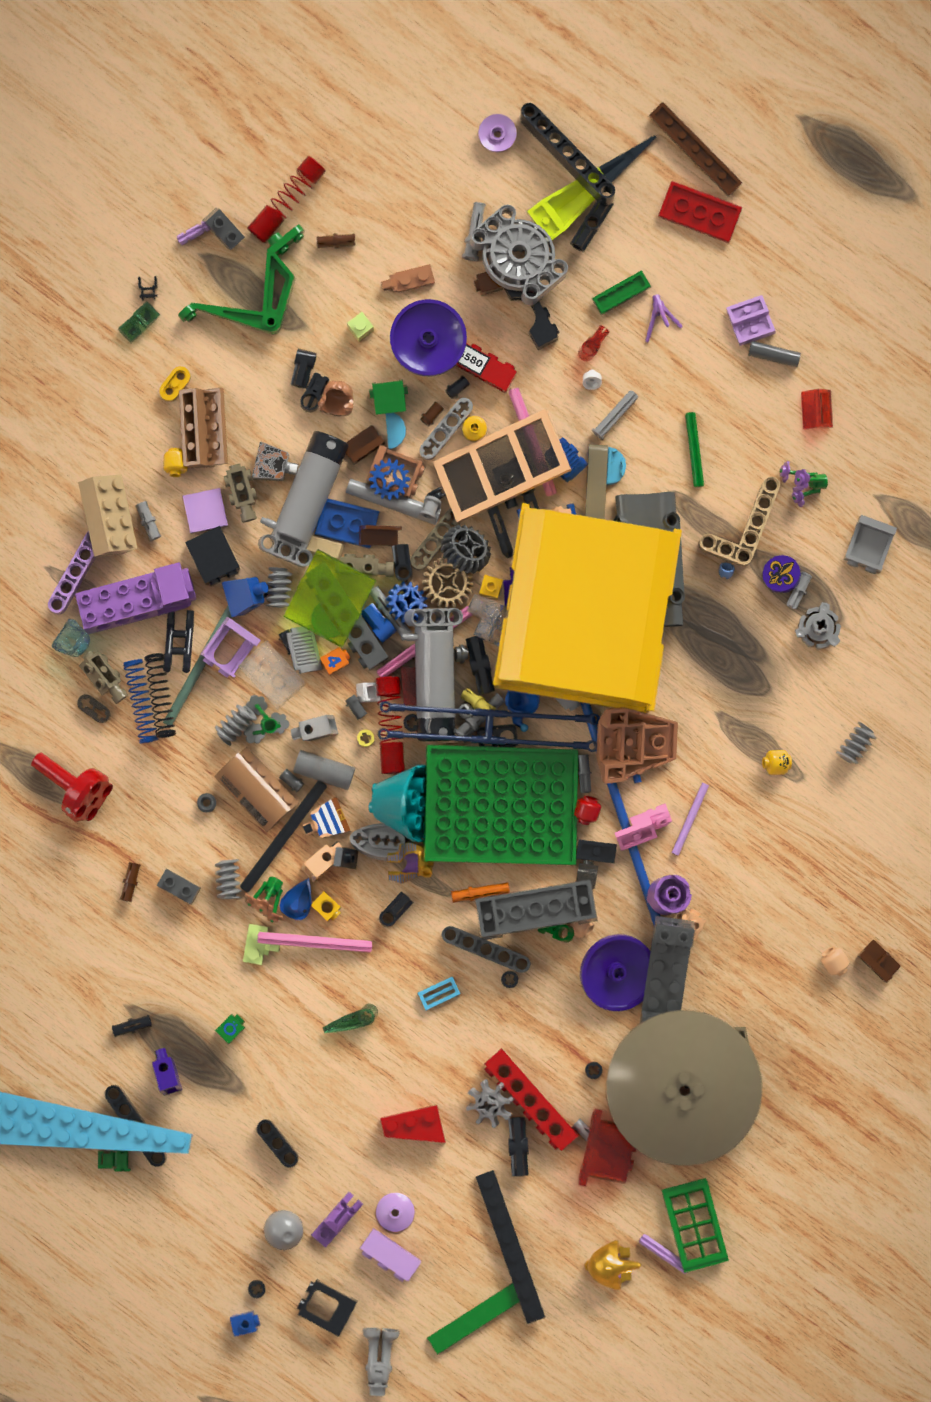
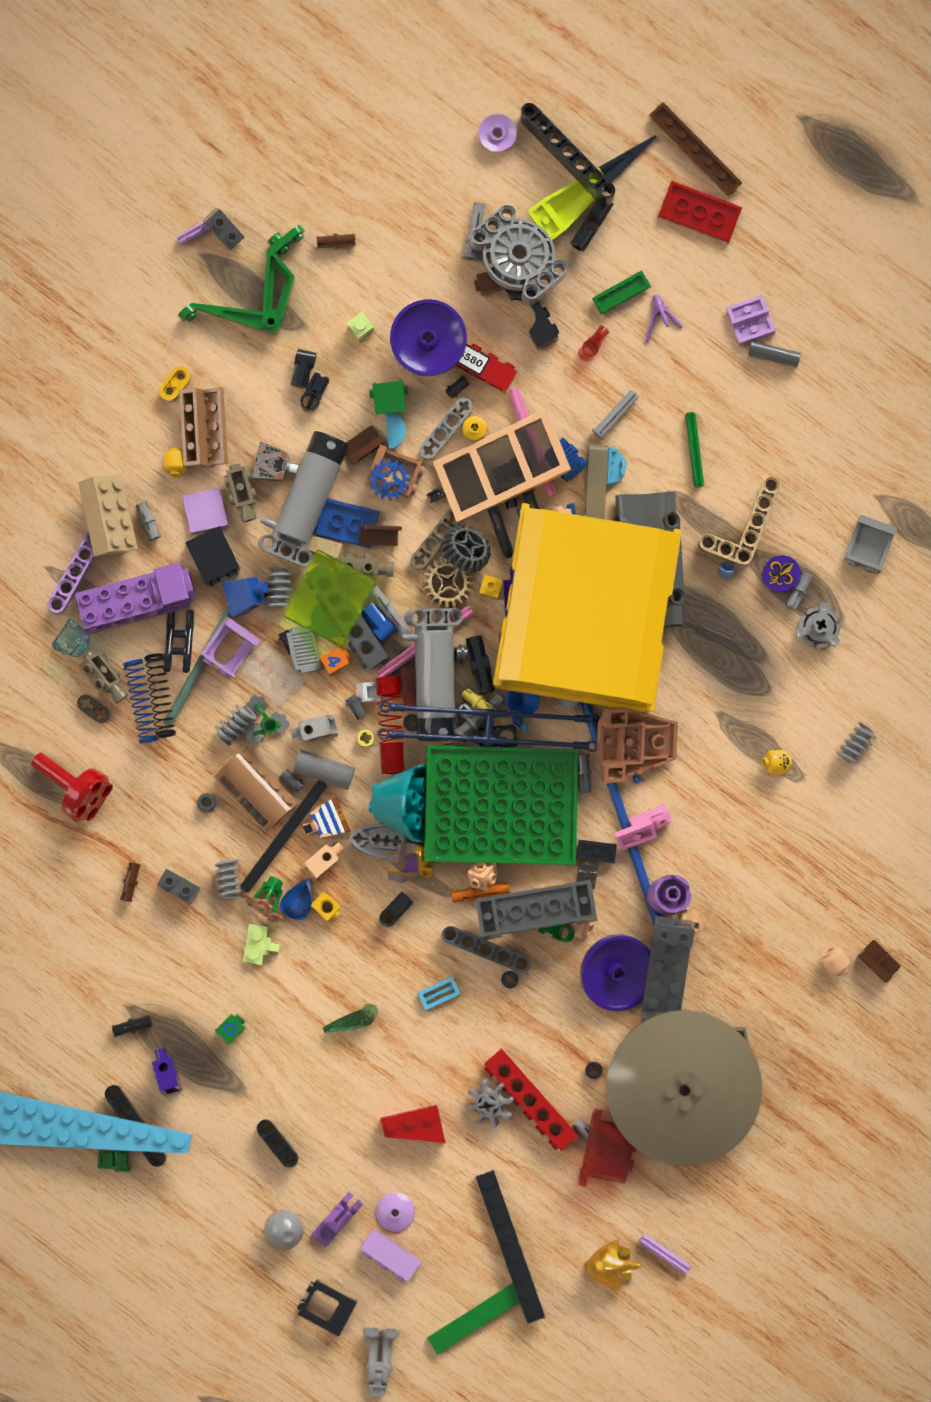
clear green slope [118,302,160,343] -> none
black piece [138,276,158,301] -> none
blue brick [230,1311,260,1336] -> none
red piece [247,156,326,243] -> none
black bush [248,1280,266,1298] -> none
bright pink axle [257,932,372,952] -> none
nougat hair [318,381,354,416] -> none
black plate [333,847,358,869] -> none
light grey axle [346,479,442,525] -> none
nougat hinge [381,264,435,293] -> none
blue gear [386,581,428,623] -> none
black piece [392,544,413,584] -> none
reddish brown pin [420,402,444,426] -> none
clear brick [467,594,508,647] -> none
black piece [508,1117,529,1177] -> none
red head [574,795,601,825] -> none
white tile [583,370,602,390] -> none
green piece [661,1178,729,1273] -> none
lavender bar [672,782,709,856] -> none
plant [780,461,828,507] -> none
clear red panel [801,389,833,430] -> none
none -> light nougat brick [467,863,498,891]

